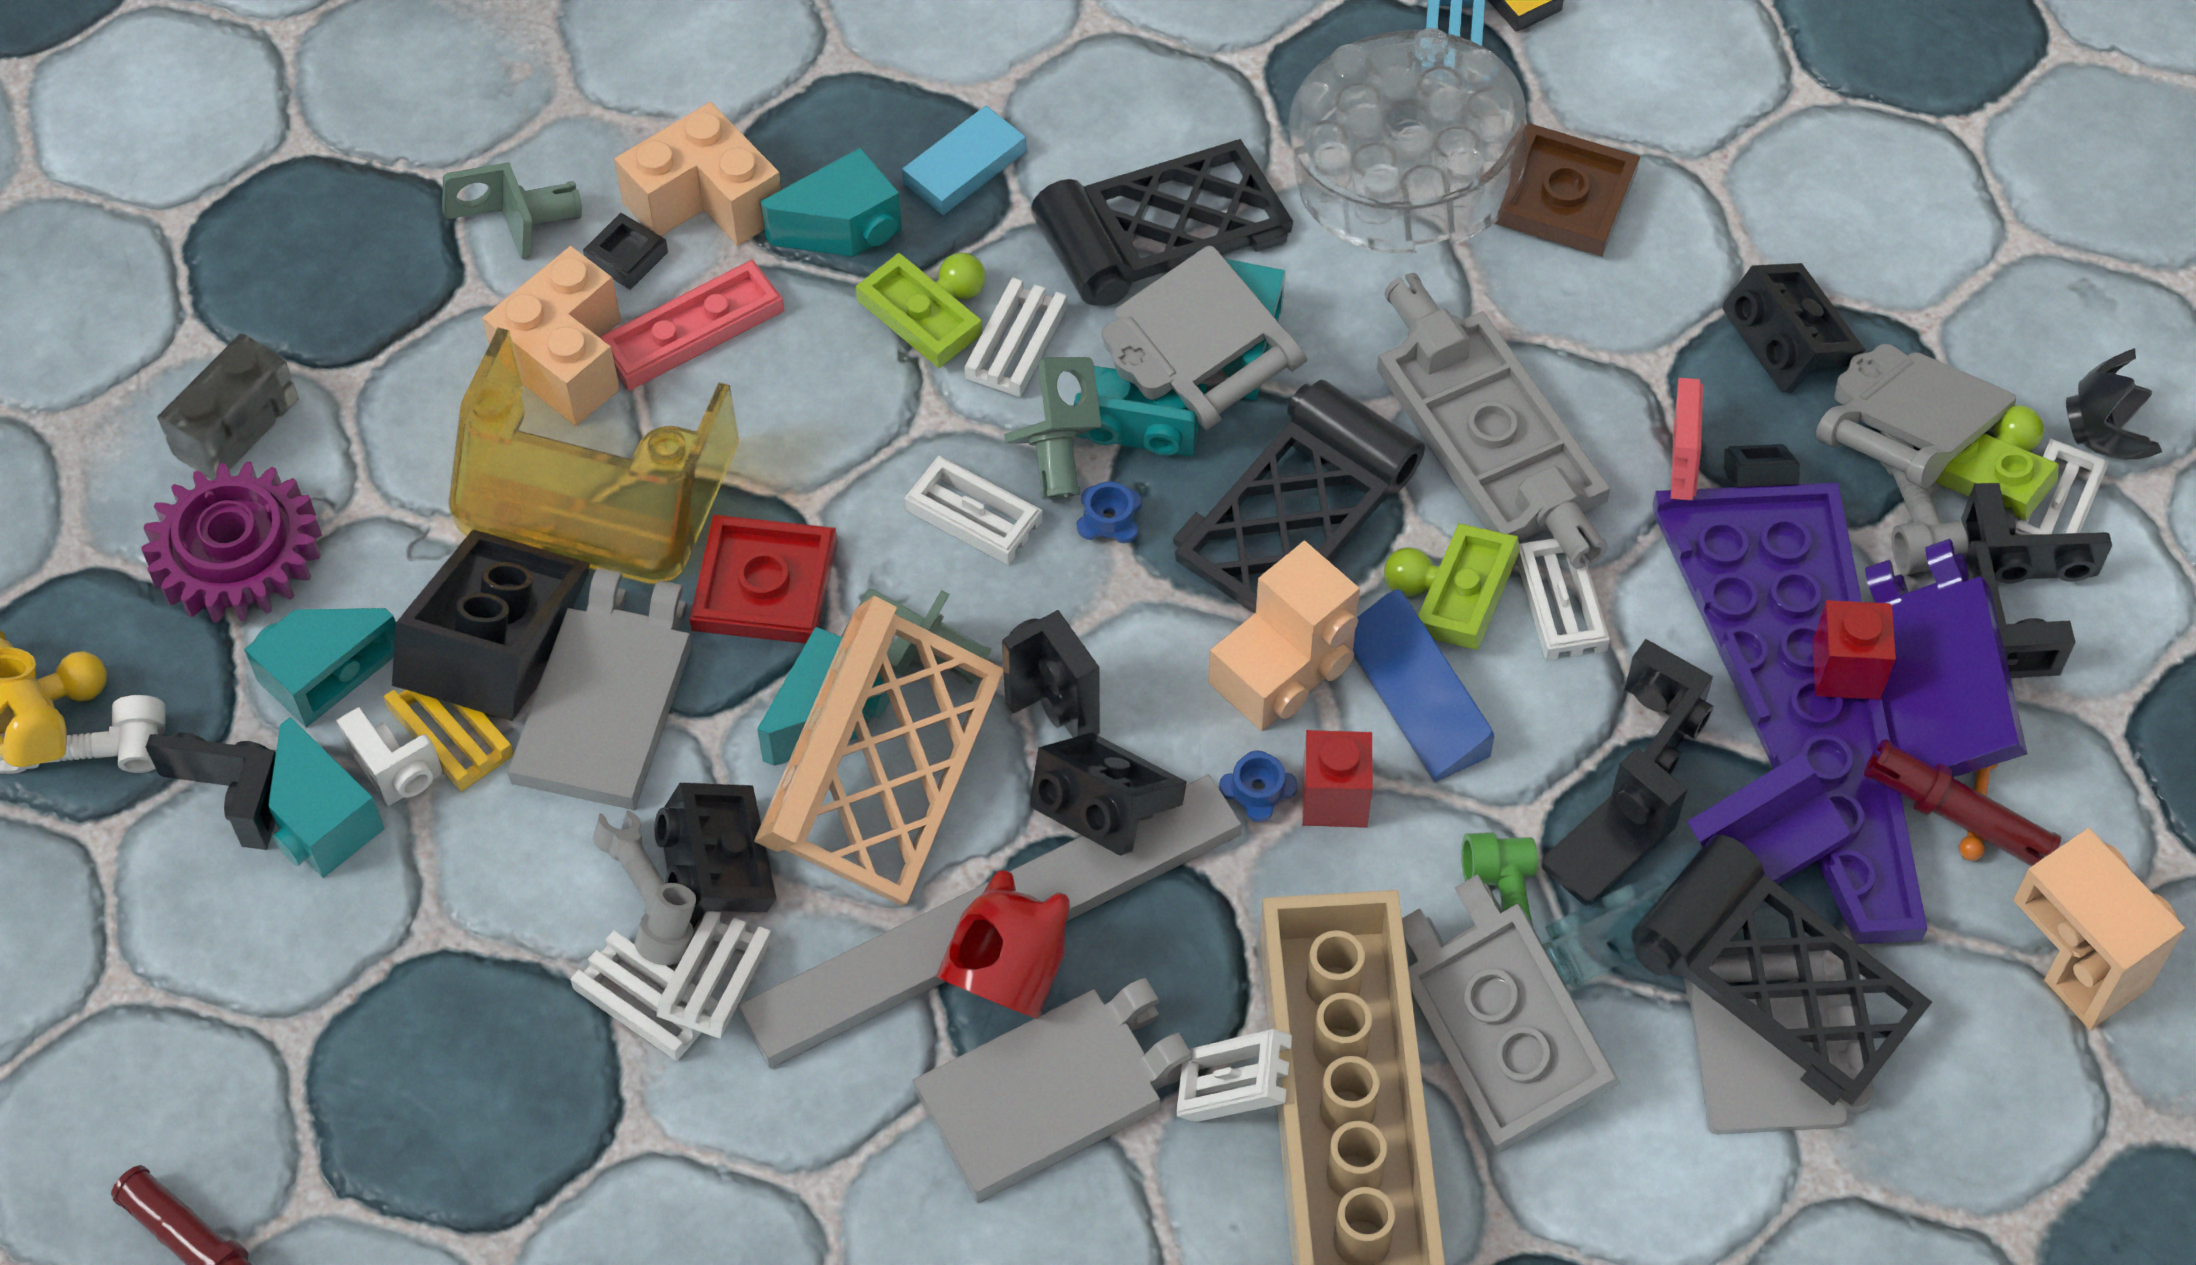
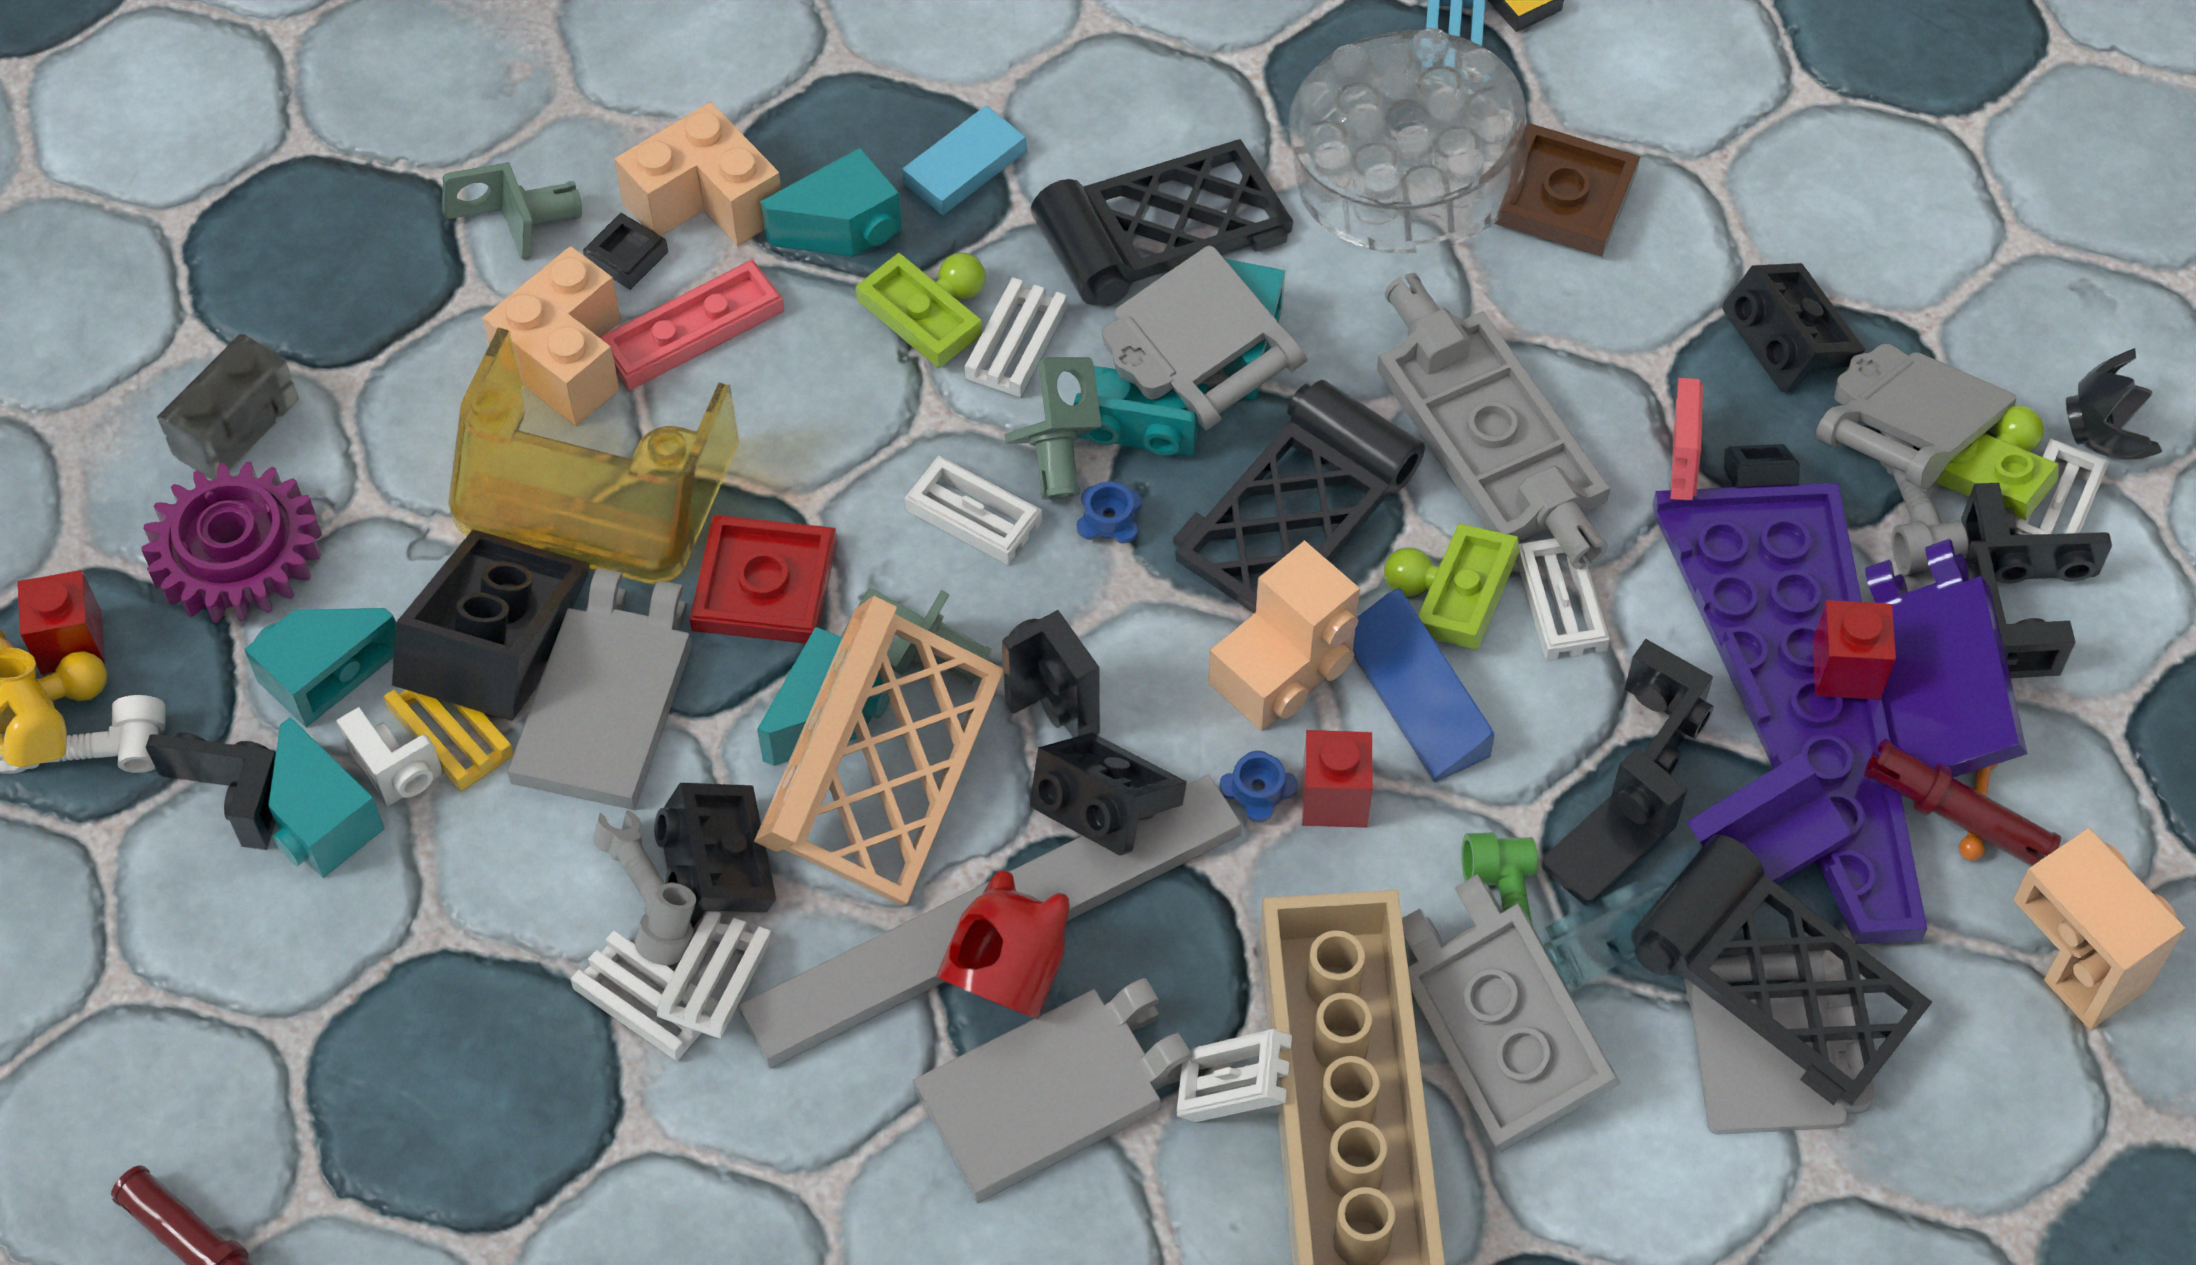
none -> red brick [17,570,105,674]

